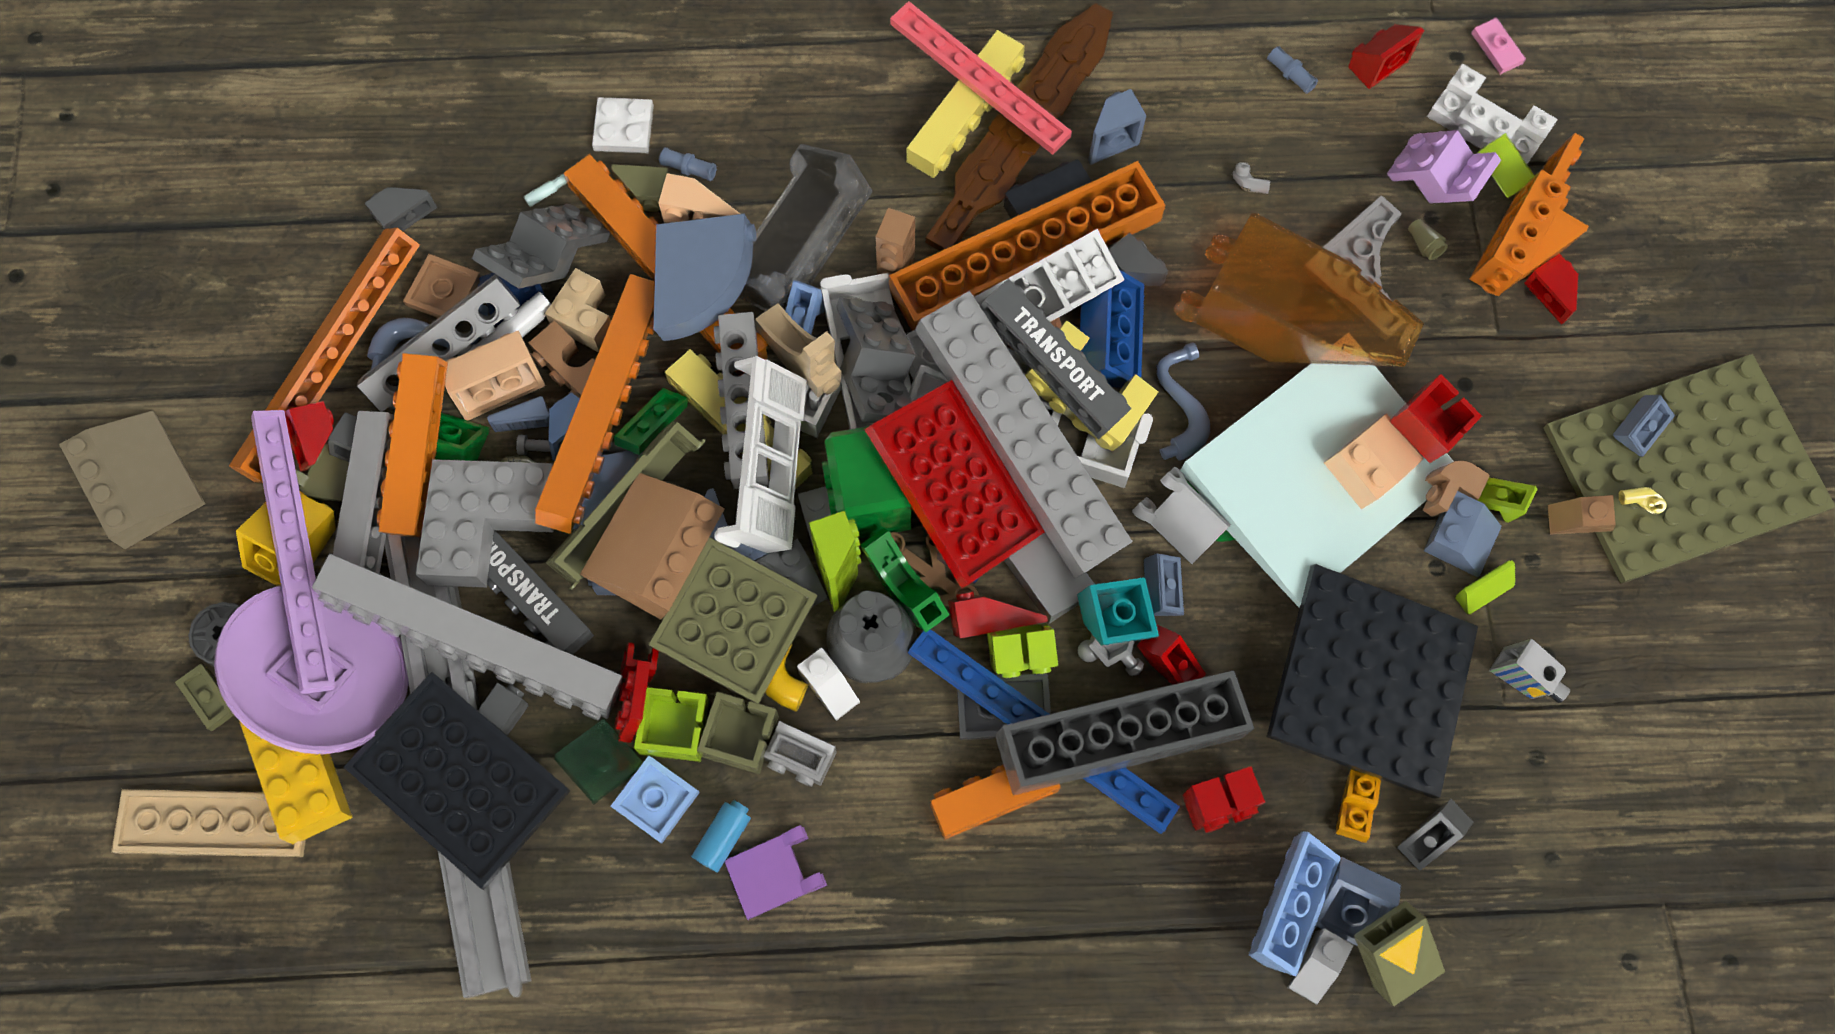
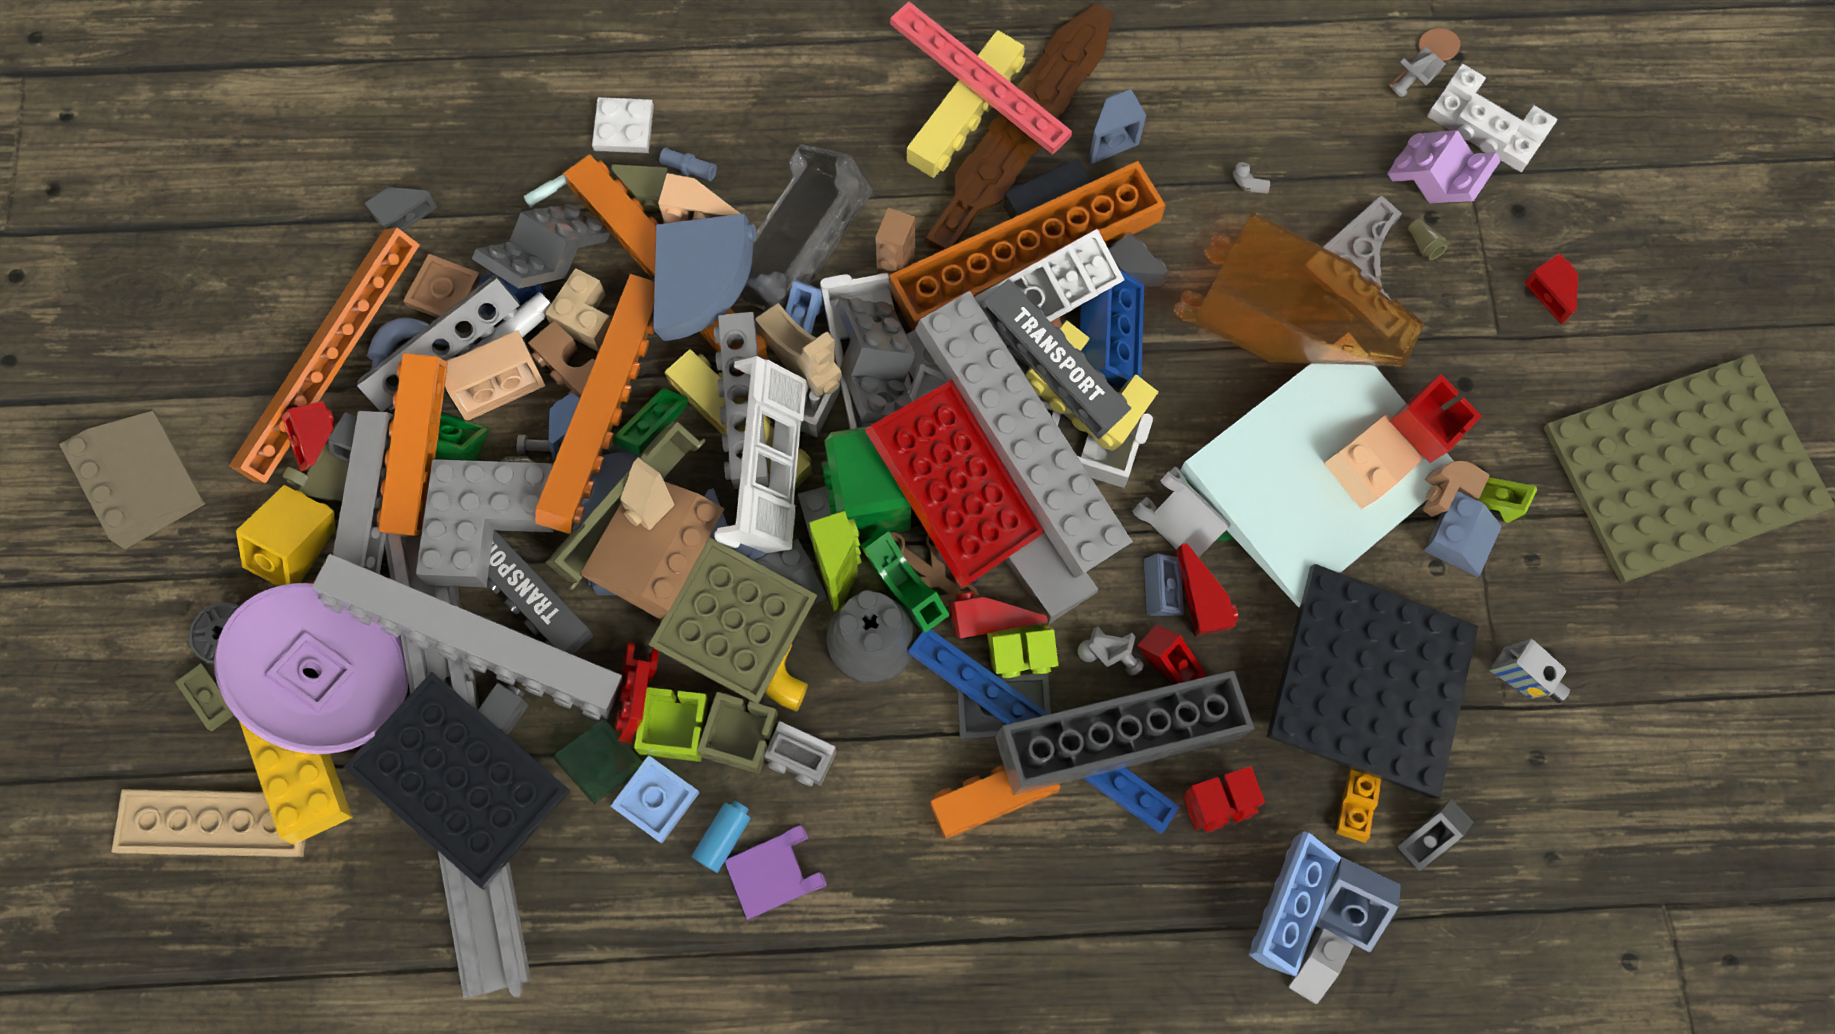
lavender plate [251,410,336,694] -> none
sand blue slope [487,396,550,432] -> none
white slope [797,648,860,721] -> none
teal slope [1077,577,1159,646] -> none
sand blue animal [1157,342,1210,461] -> none
sand blue pin [1267,46,1318,94] -> none
red slope [1348,24,1424,89] -> none
olive brick [1354,901,1445,1007] -> none
lime slope [1455,560,1515,615] -> none
orange wedge [1469,133,1589,296] -> none
bright pink plate [1471,18,1525,74] -> none
lime slope [1477,133,1534,198] -> none
medium nougat slope [1548,495,1616,535] -> none
sand blue slope [1613,395,1675,457] -> none
light yellow arm [1619,487,1667,514] -> none
none -> tan slope [620,458,675,531]
none -> red slope [1176,543,1238,636]
none -> nougat piece [1389,28,1460,88]
none -> light grey piece [1392,46,1446,97]

